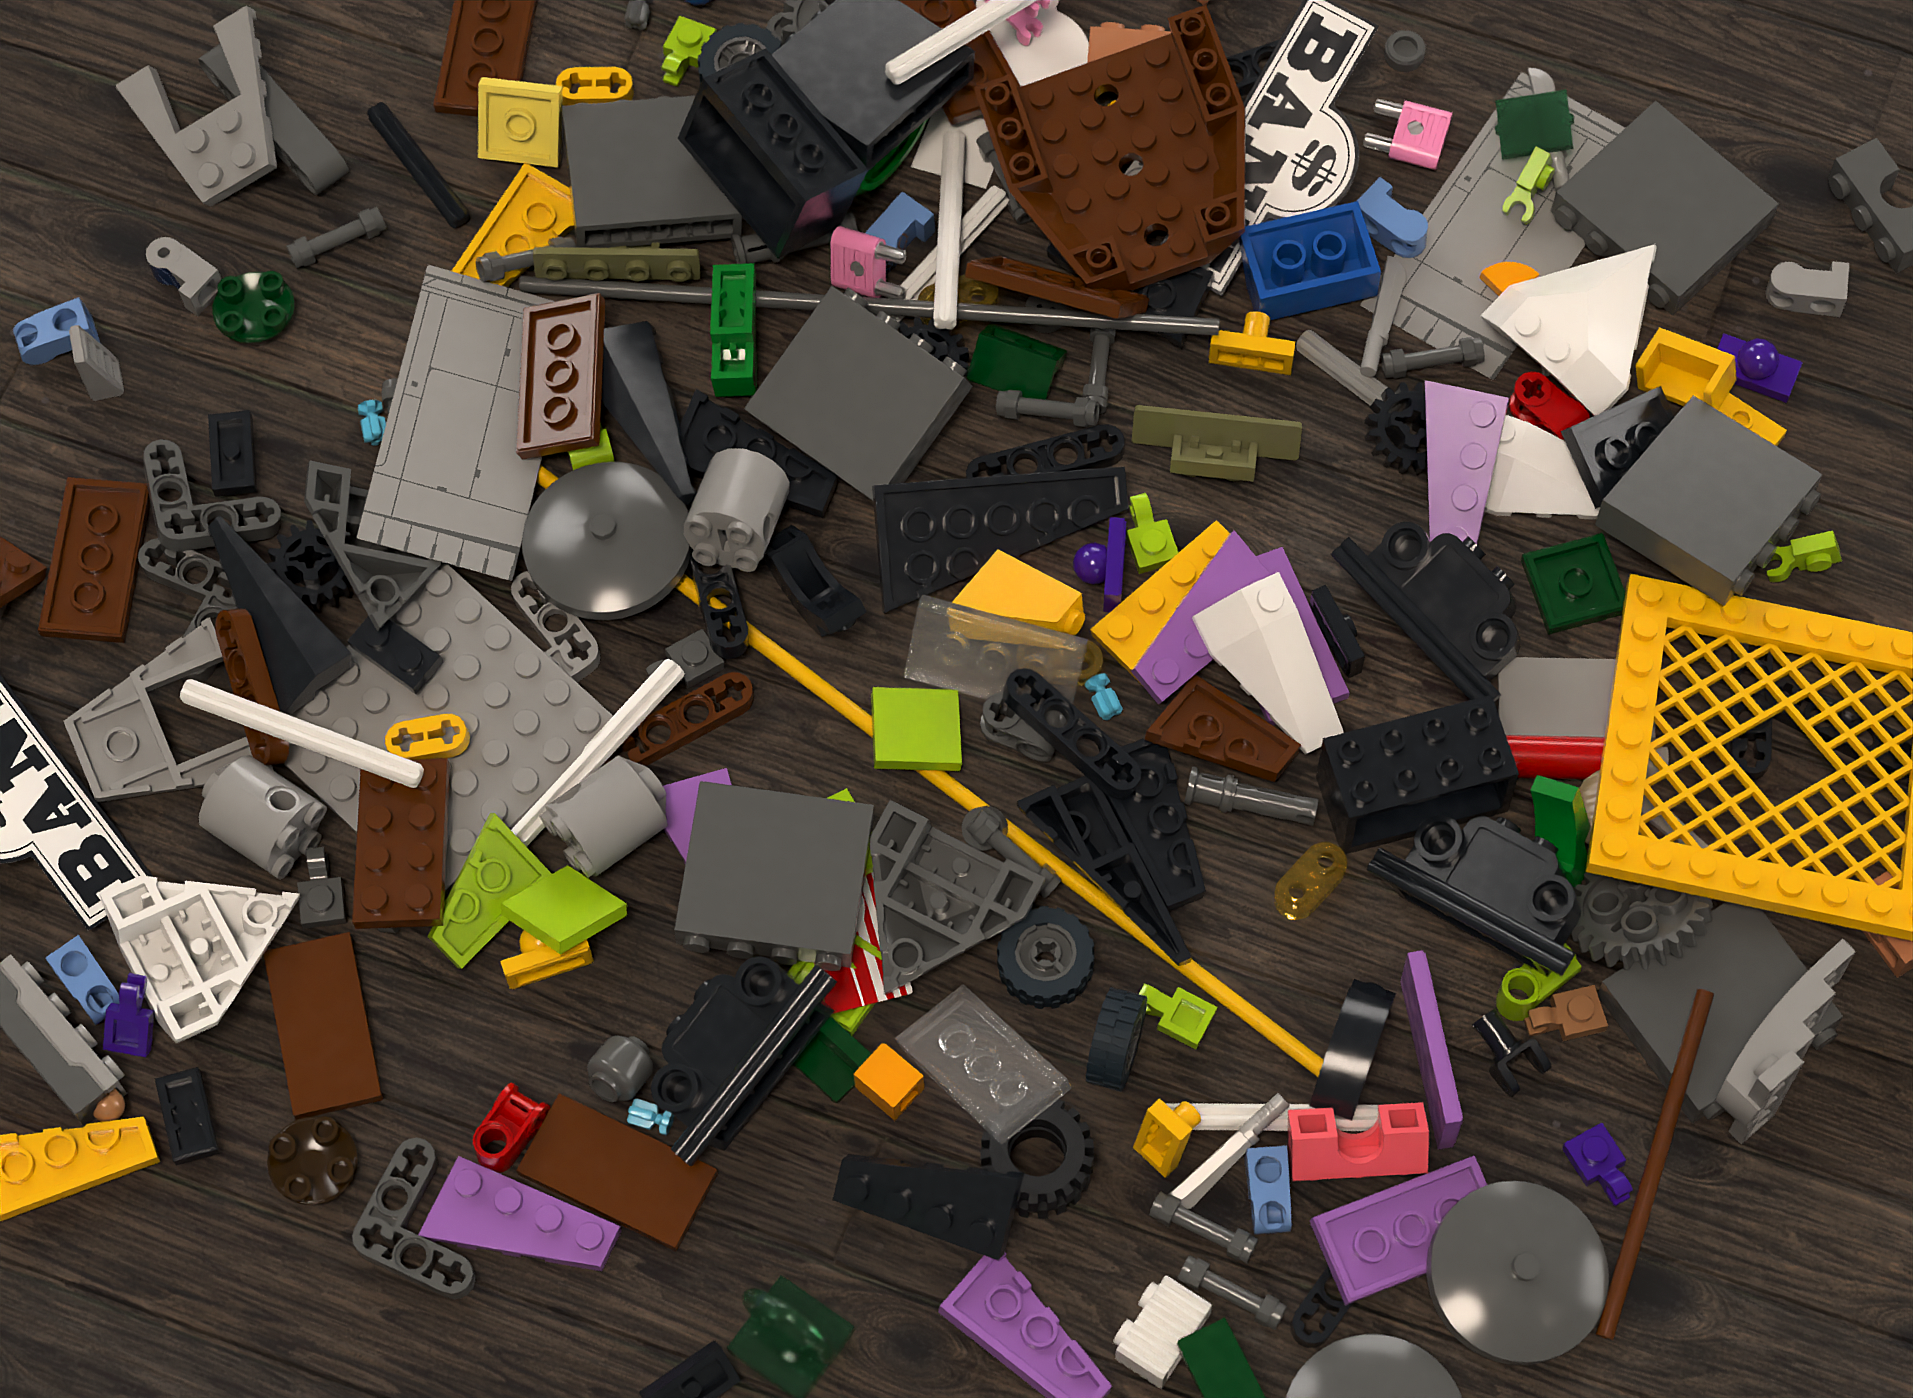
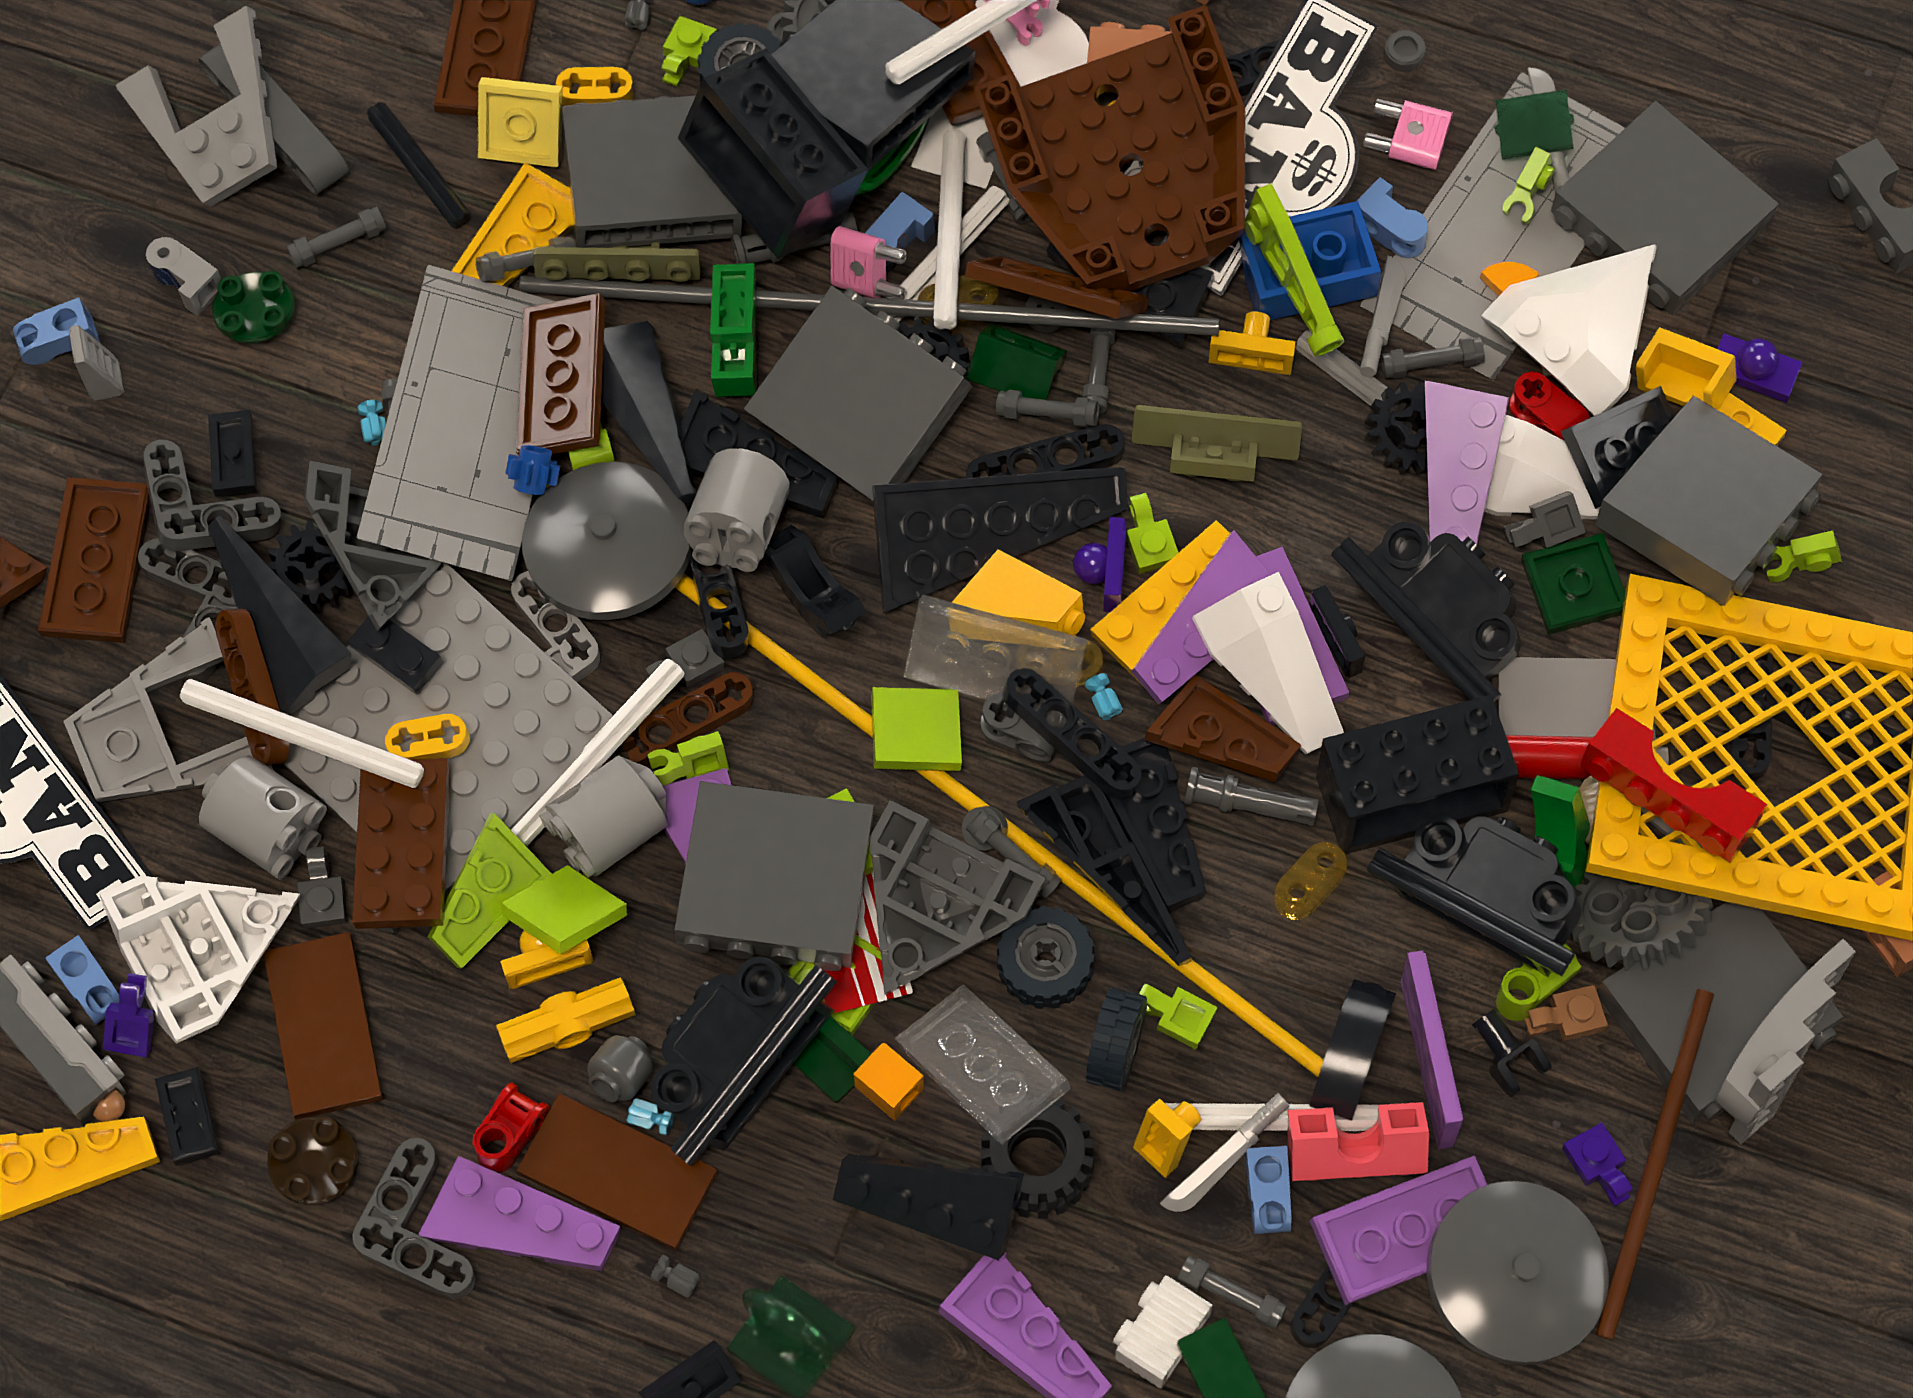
dark grey bar [1149,1191,1259,1264] -> none
light grey leg [1765,261,1849,317] -> none
none -> yellow piece [496,977,635,1063]
none -> blue gear [505,445,560,495]
none -> lime plate [648,731,729,786]
none -> dark grey piece [651,1254,700,1298]
none -> lime plate [1245,183,1344,357]
none -> dark grey plate [1503,491,1586,548]
none -> red arch [1580,708,1768,863]

